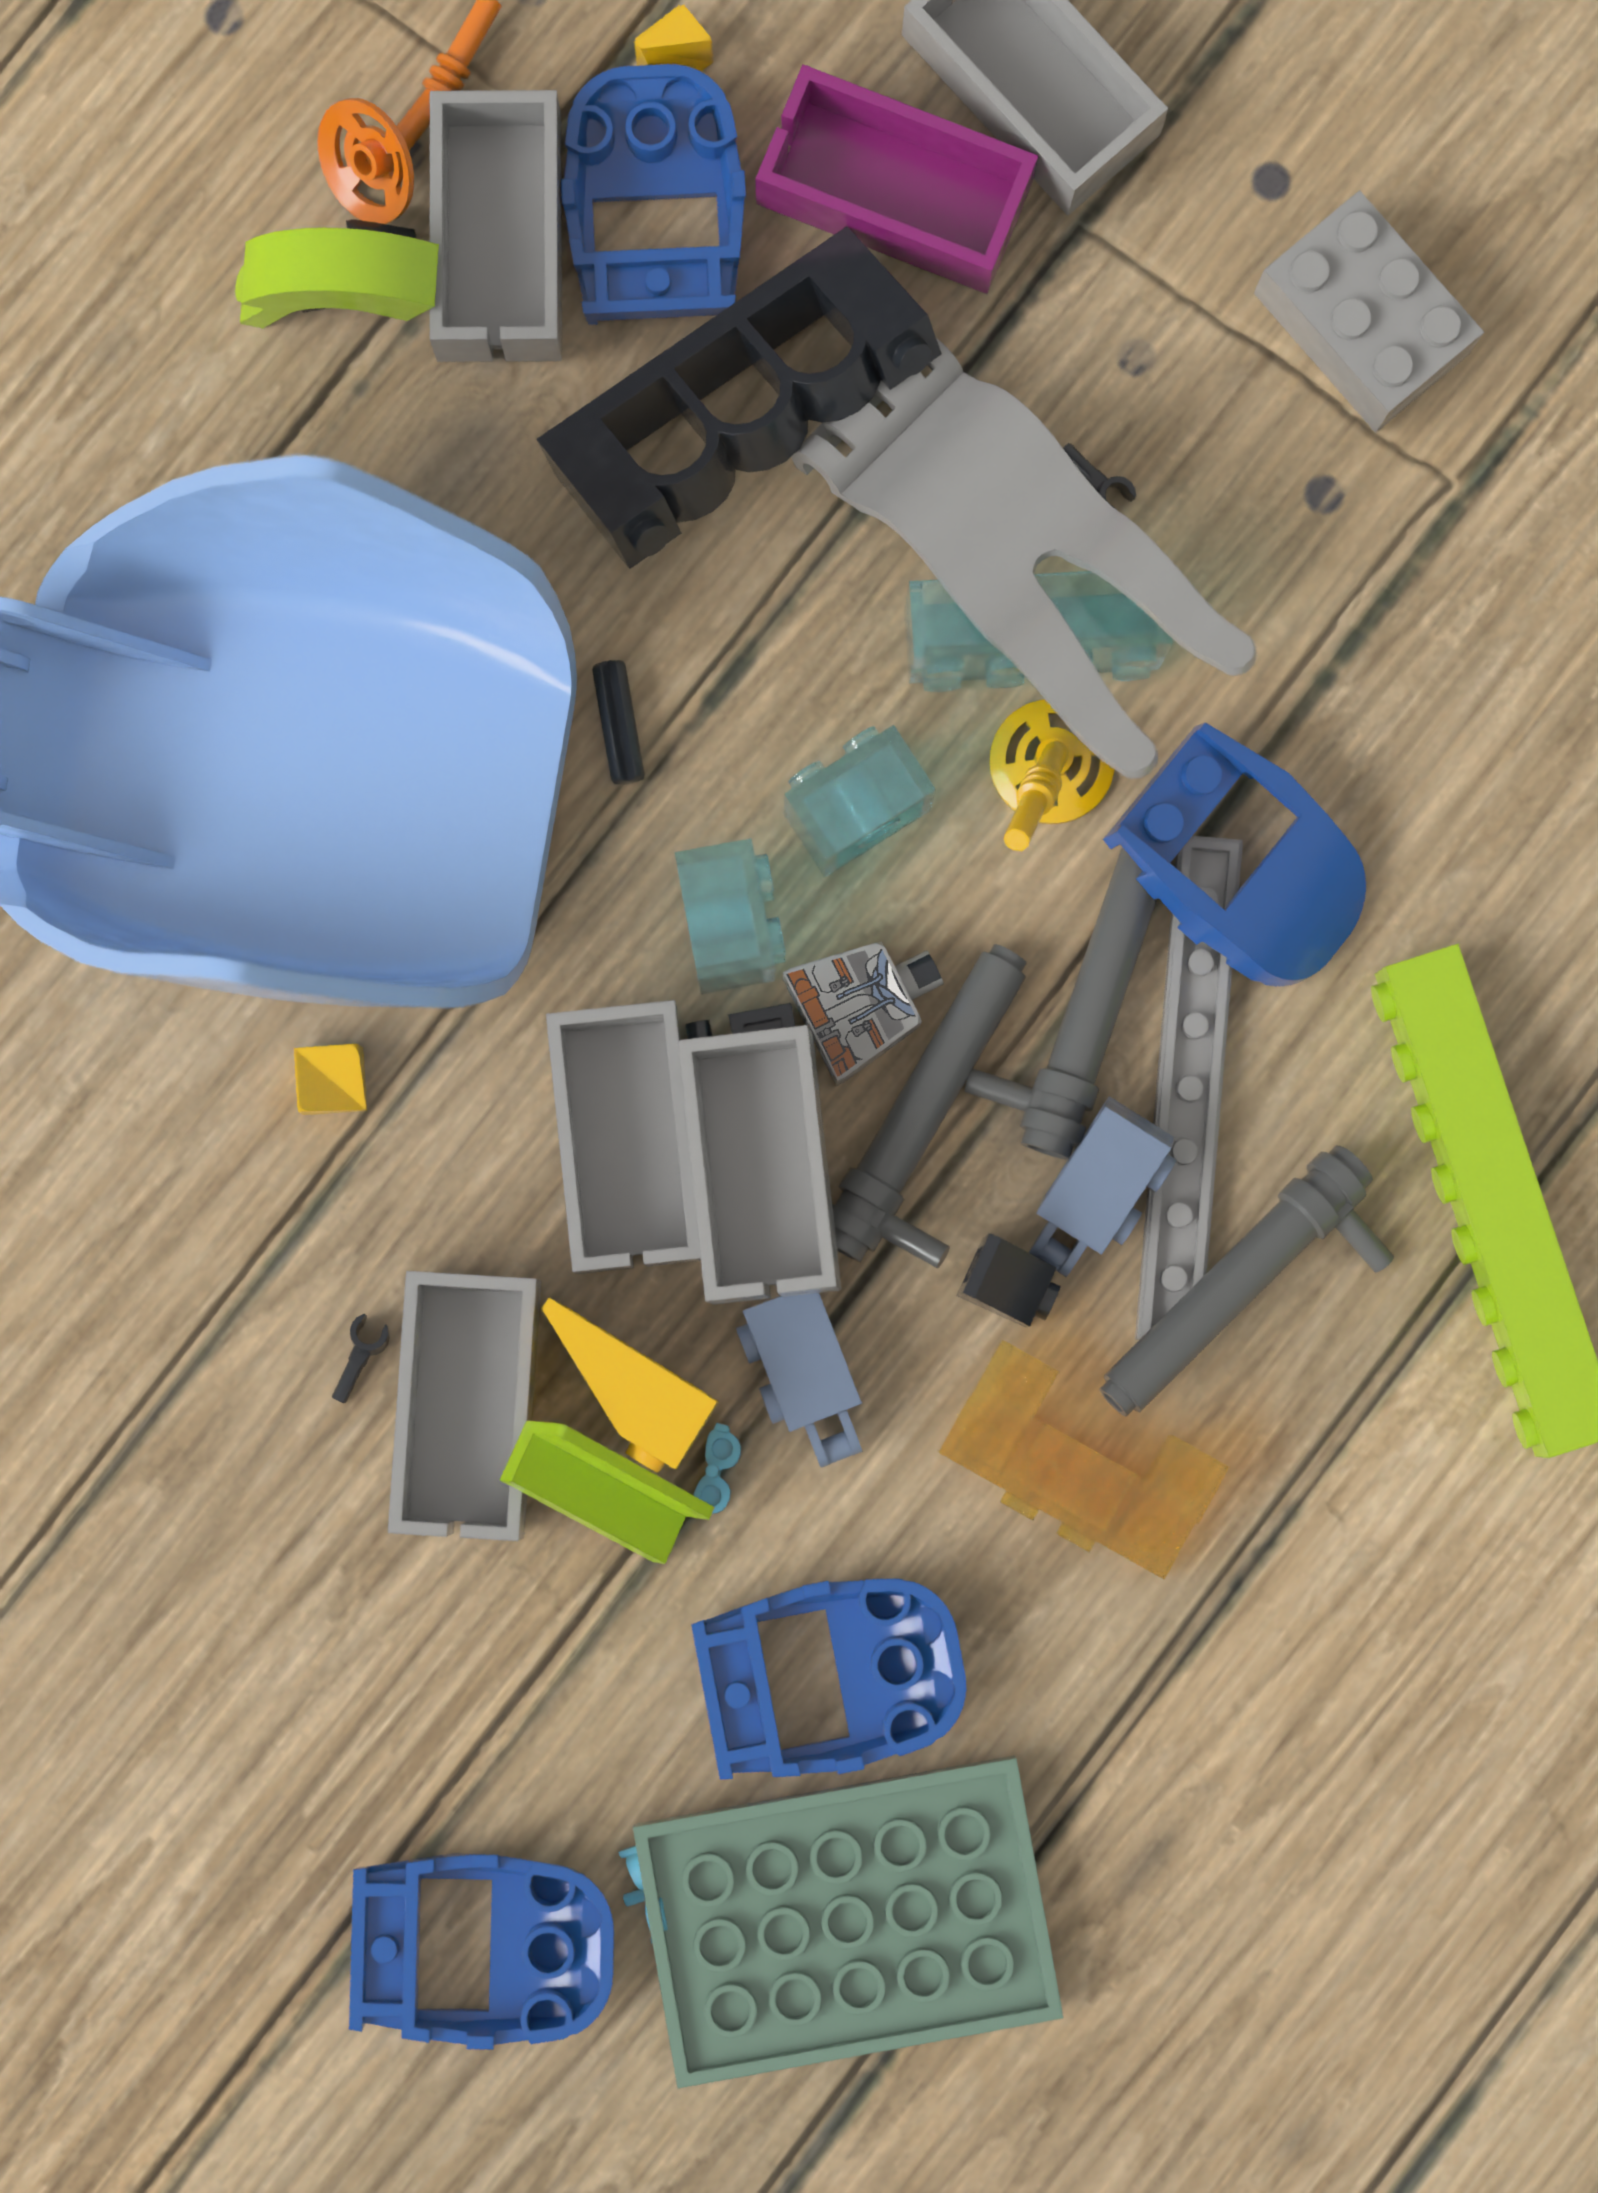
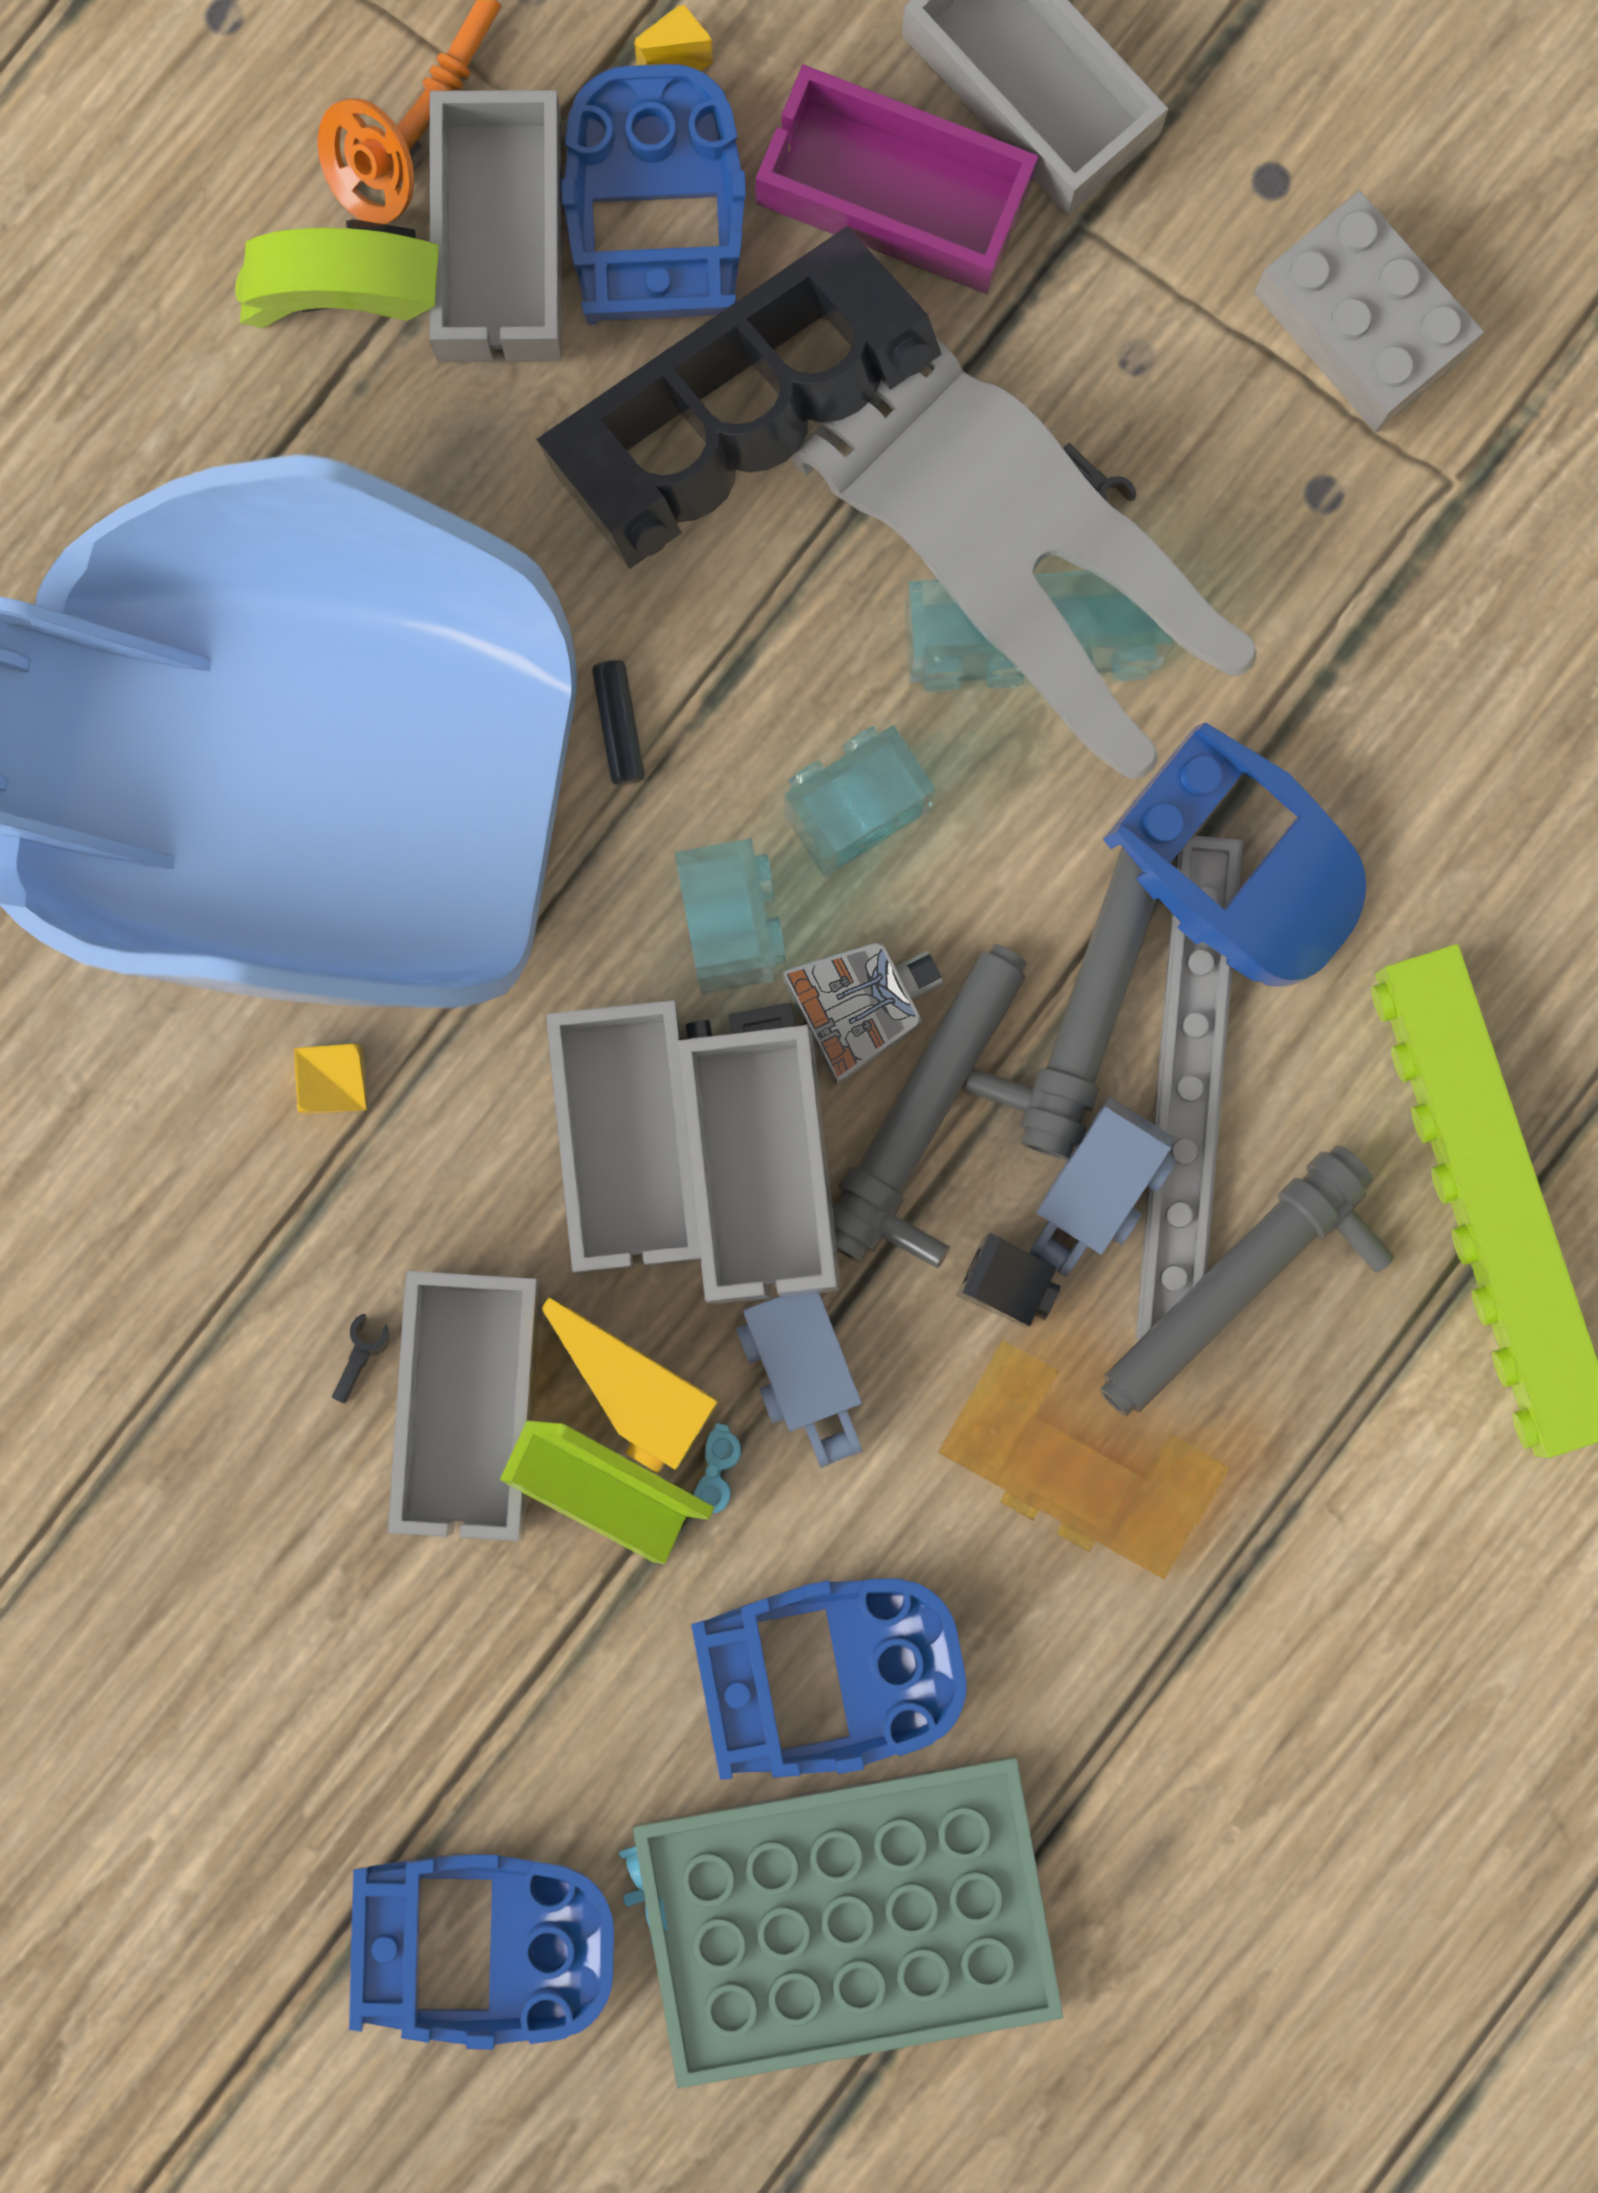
yellow dish [989,699,1115,851] -> none

